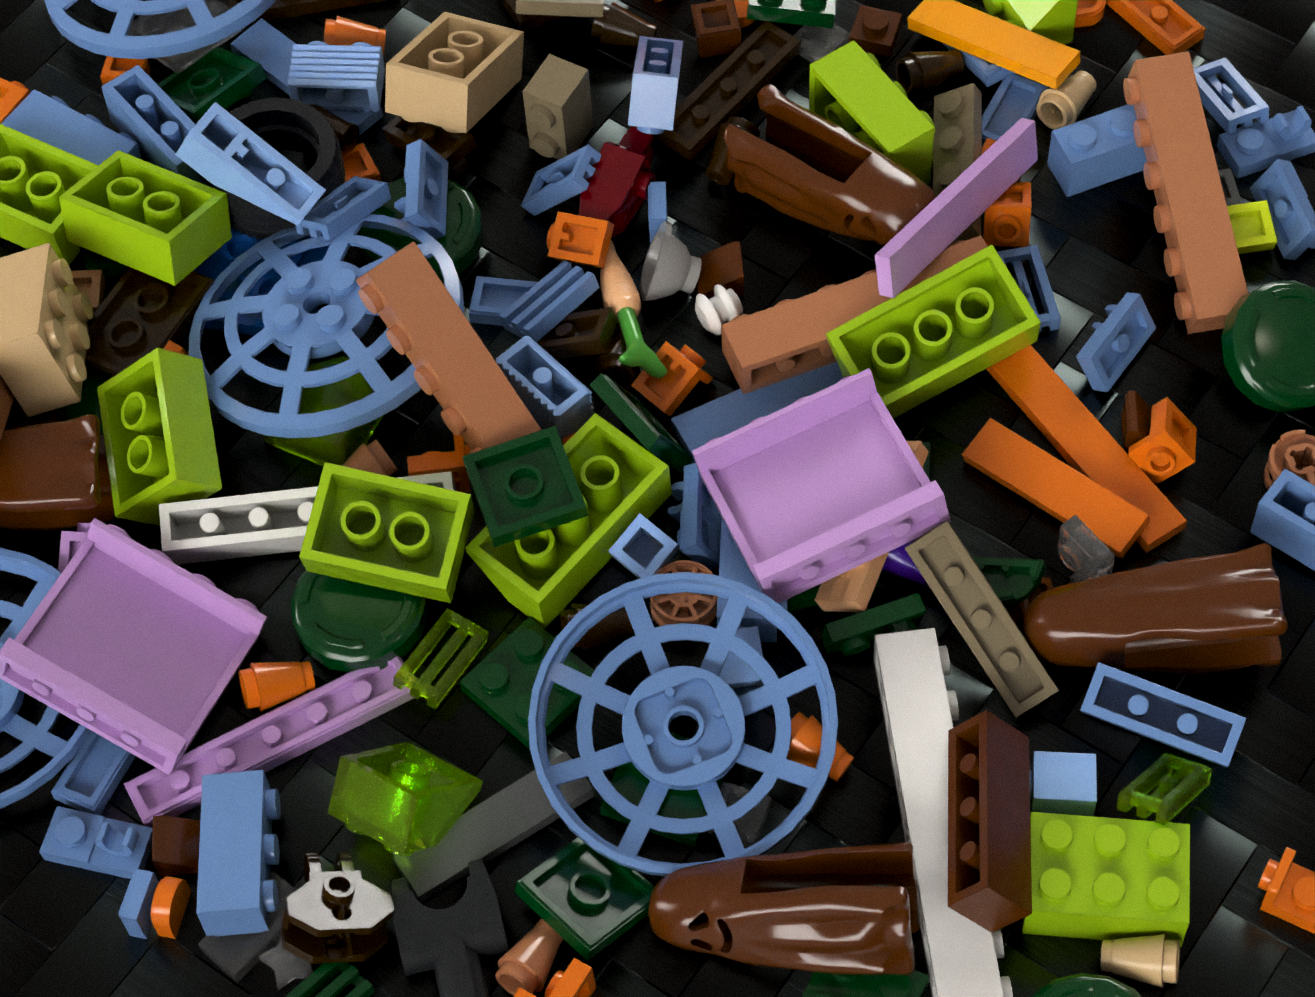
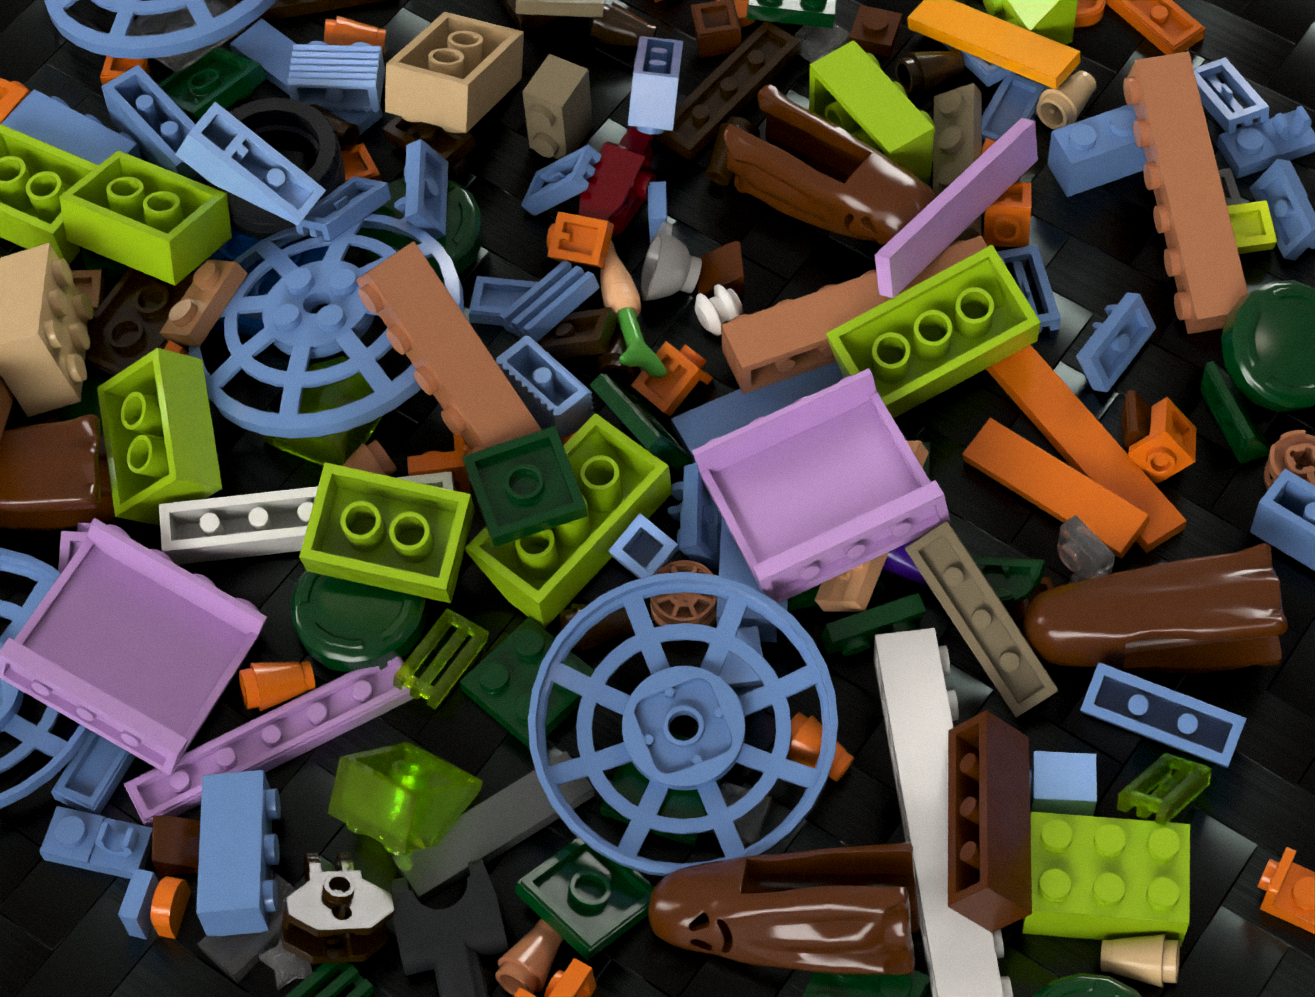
none -> medium nougat plate [159,259,248,347]
none -> dark green slope [1200,361,1271,464]

